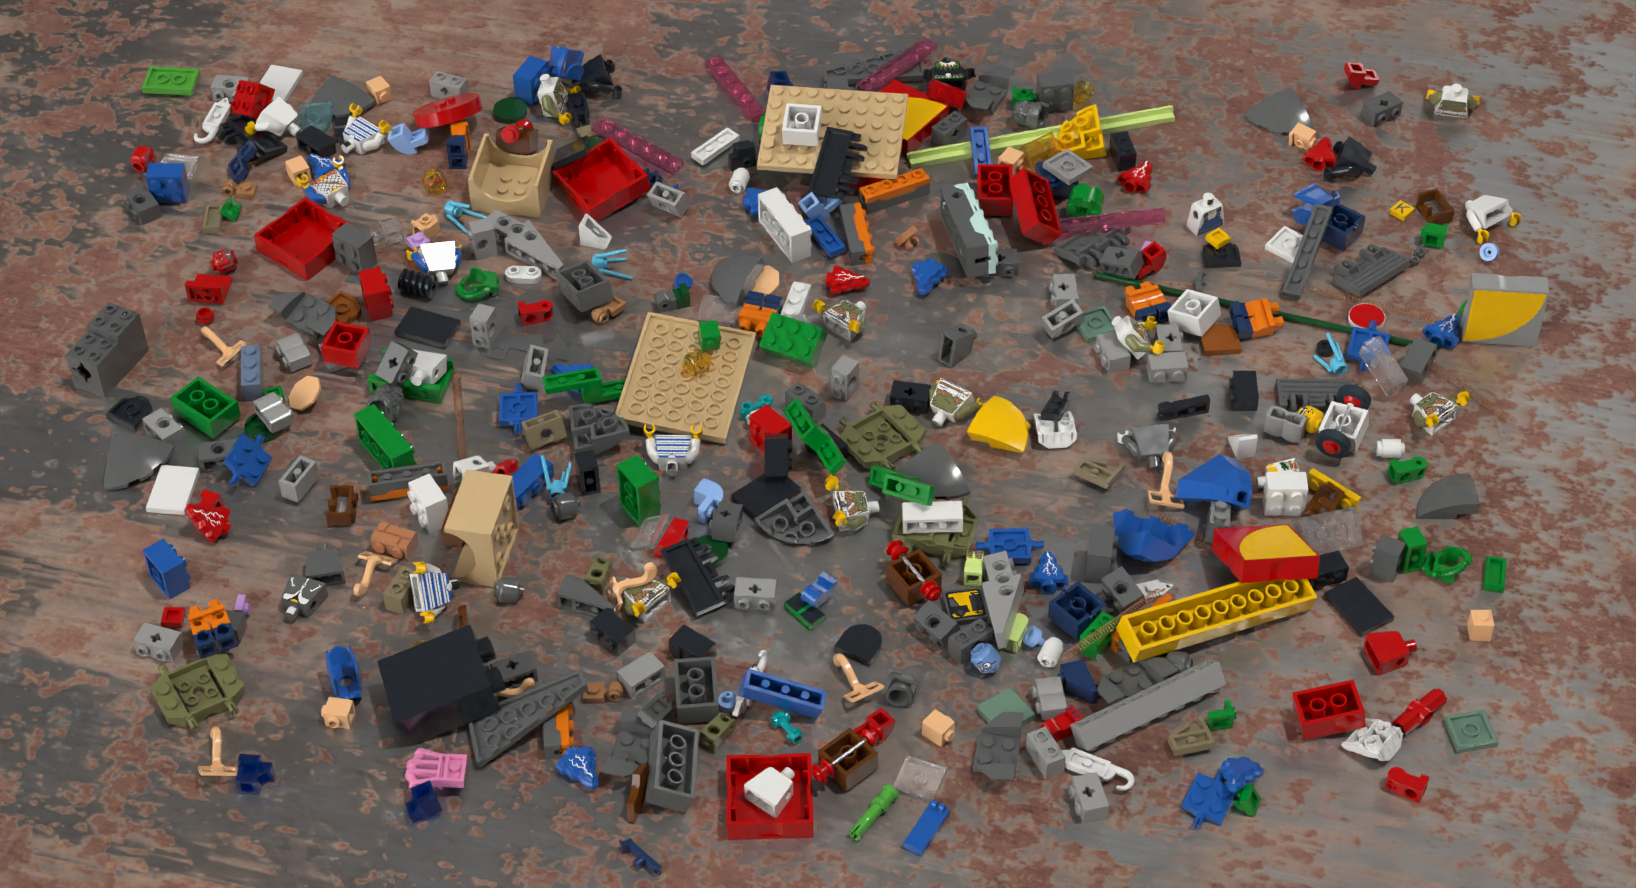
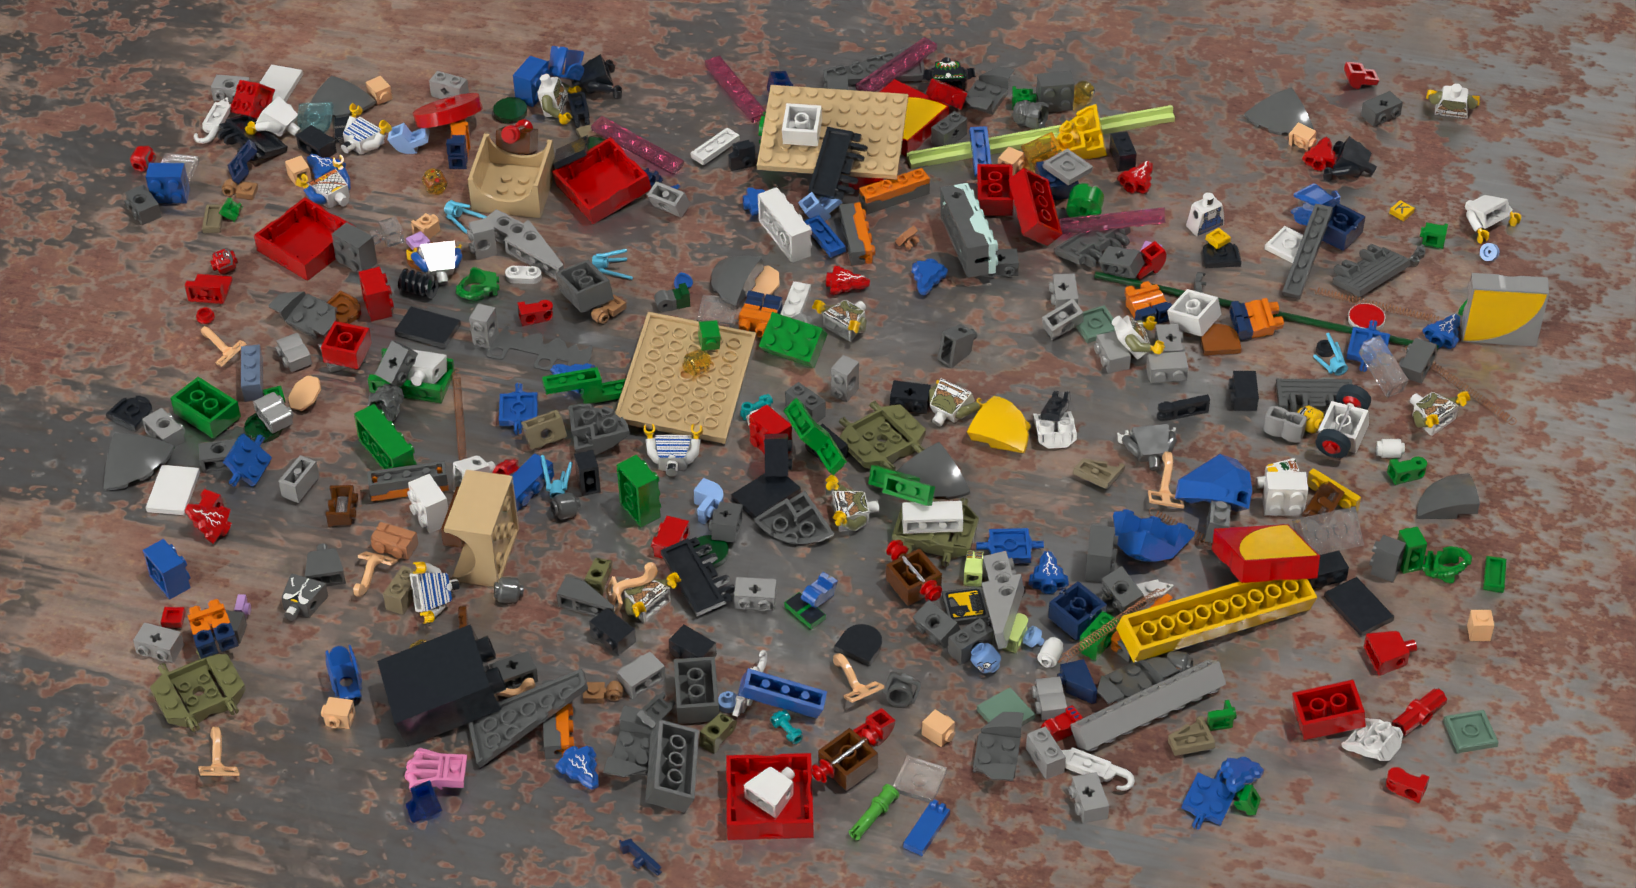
dark grey piece [66,302,149,398] -> none
bright green plate [142,66,200,96] -> none
clear blue brick [235,754,276,795] -> none
light grey brick [521,344,549,391] -> none
white slope [579,213,612,250] -> none
reddish brown tile [626,763,648,823] -> none
clear tile [628,513,674,552] -> none
white brick [729,168,750,193] -> none
white slope [1228,434,1258,459] -> none
reddish brown window [1416,188,1455,225] -> none

